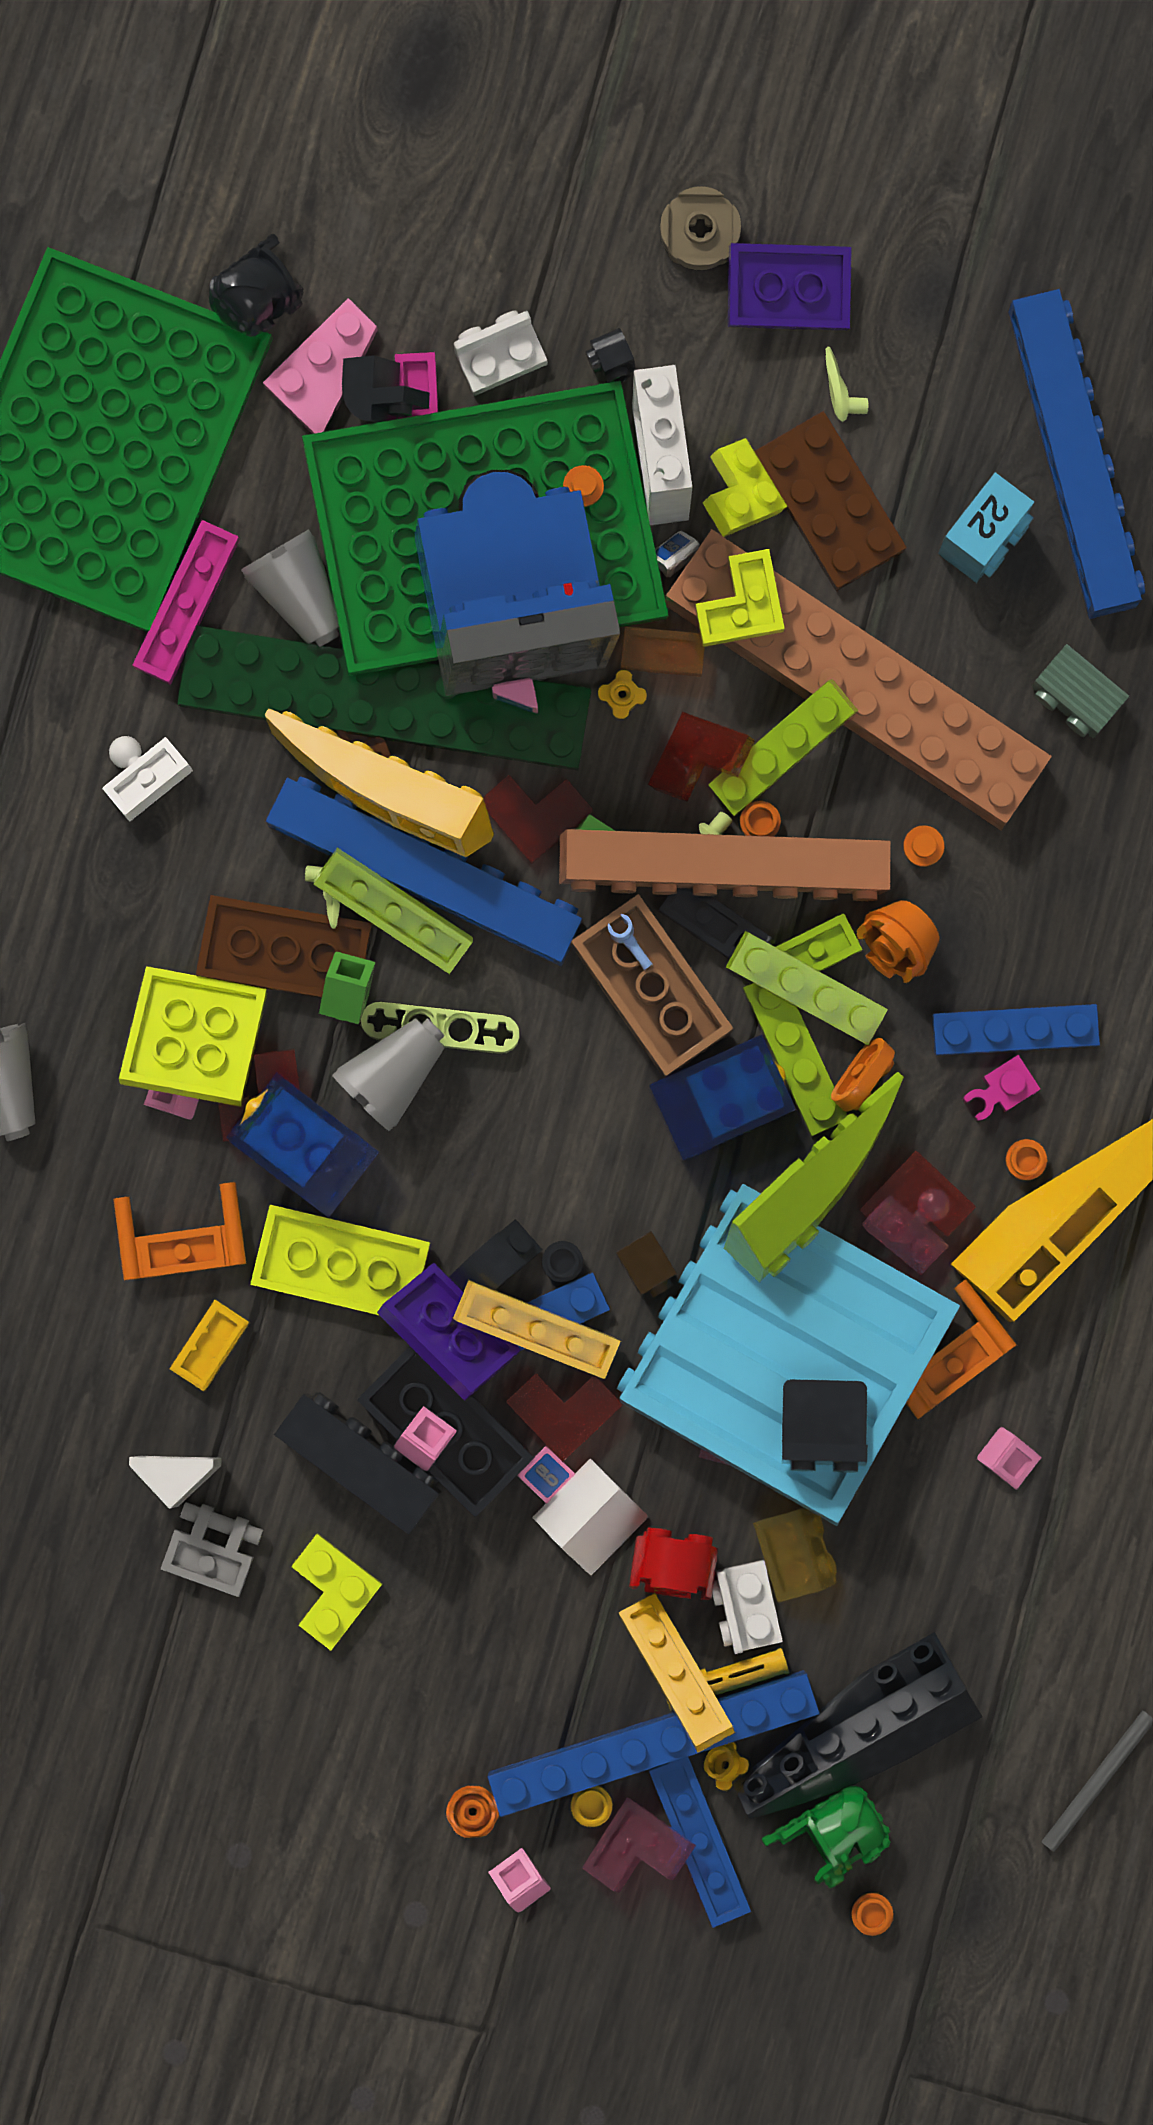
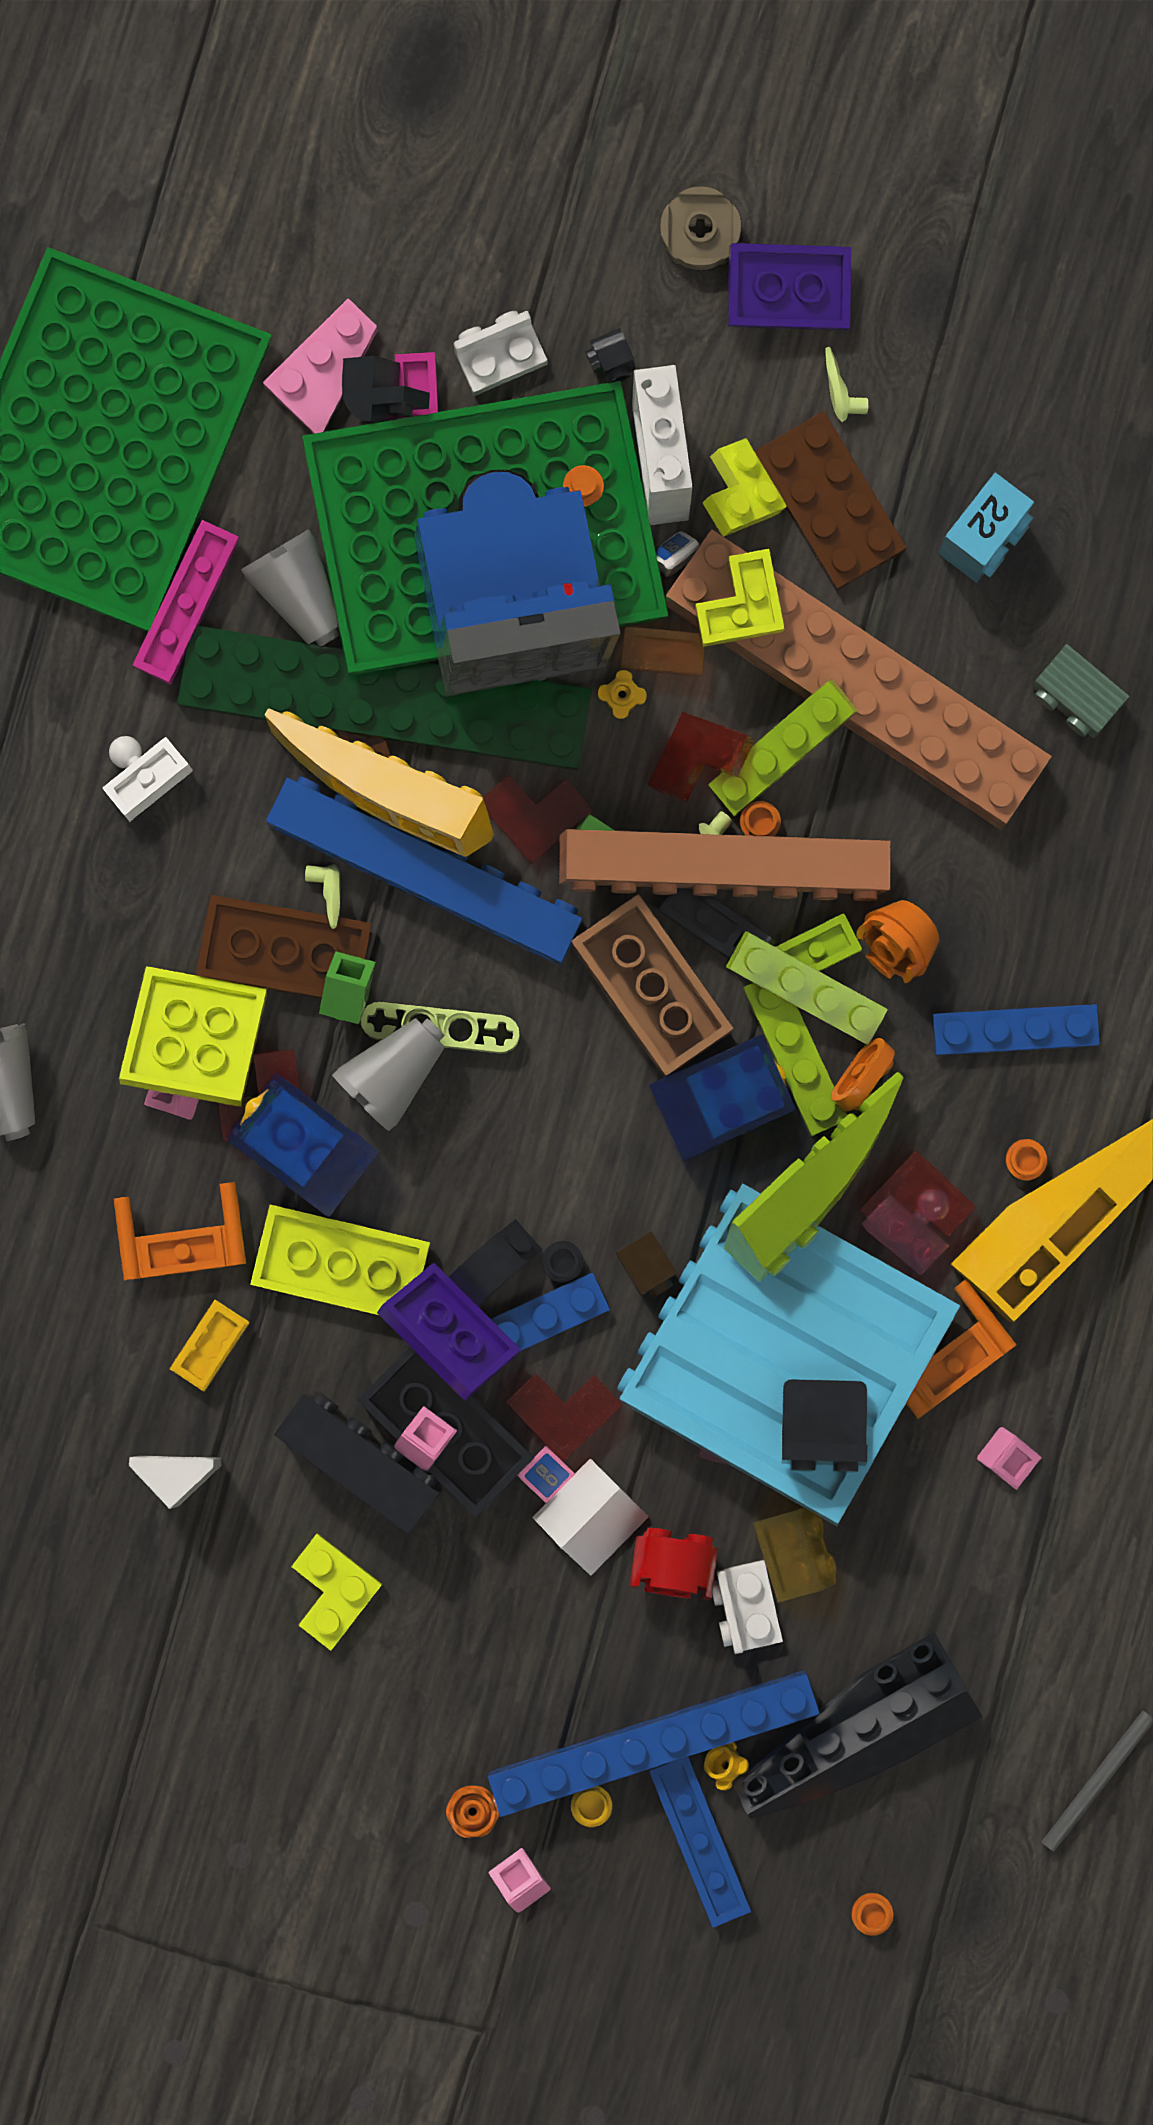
light grey plate [161,1502,263,1597] -> none
black helmet [209,234,304,337] -> none
lime plate [314,847,473,974] -> none
yellow plate [453,1280,621,1379] -> none
bright pink slope [492,678,538,713] -> none
clear pink plate [582,1797,696,1893] -> none
light blue hand [608,914,652,970] -> none
yellow plate [619,1593,735,1753] -> none
yellow pin [666,1648,789,1711] -> none
green helmet [762,1786,890,1888] -> none
orange plate [903,826,944,867] -> none
dark pink plate [962,1055,1040,1121] -> none
blue brick [1008,289,1145,619] -> none

